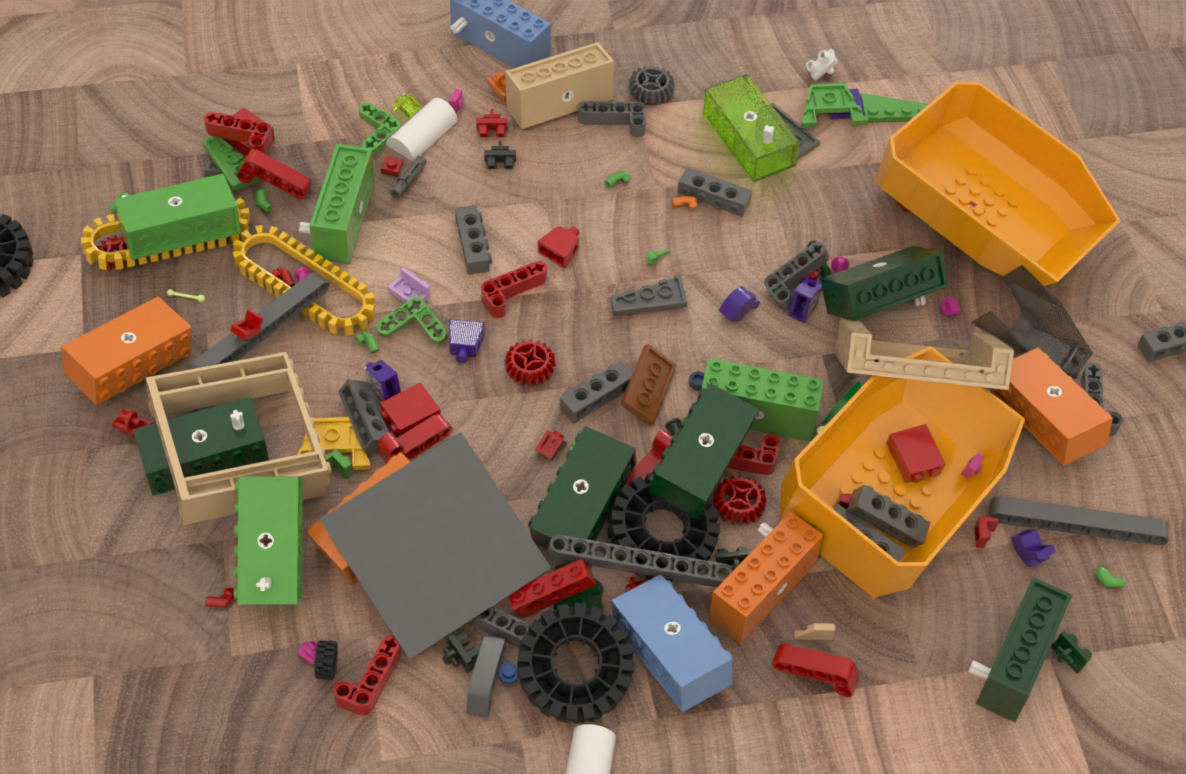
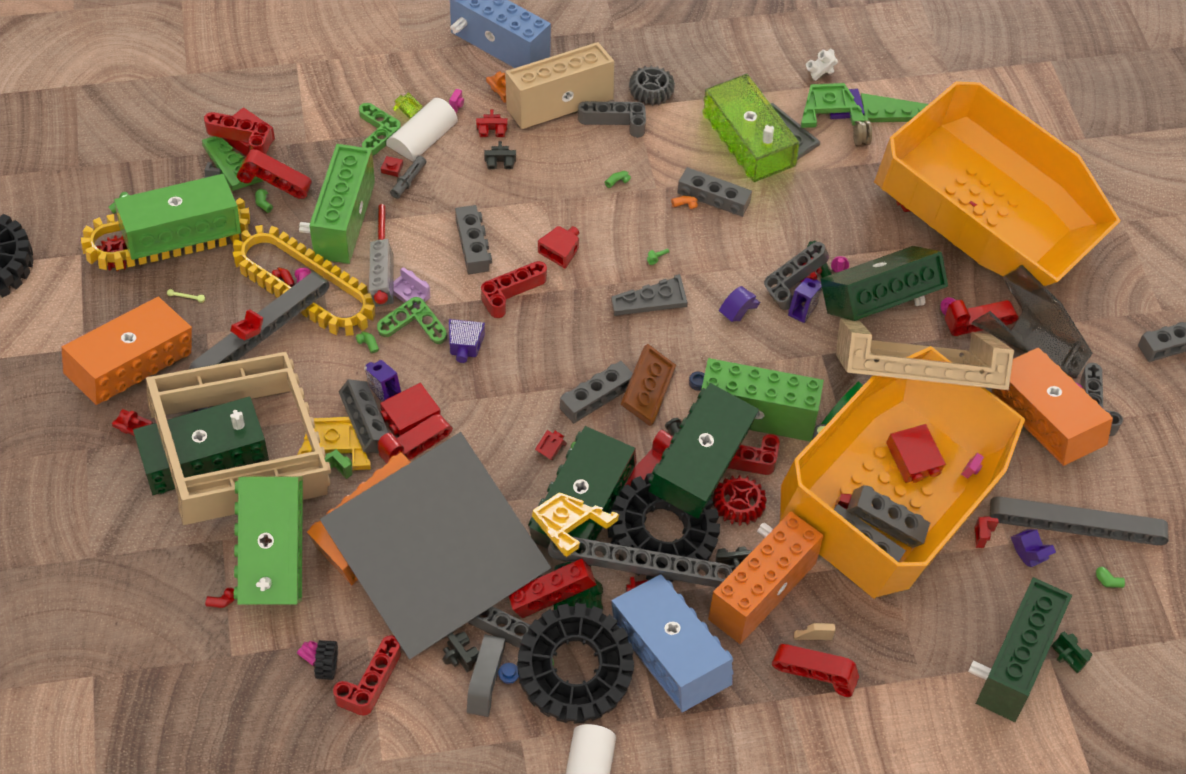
red gear [504,339,556,387] -> none
none -> light grey piece [369,204,394,307]
none -> yellow wing [532,492,619,557]
none -> dark tan wheel [853,120,872,145]
none -> red beam [944,300,1018,336]

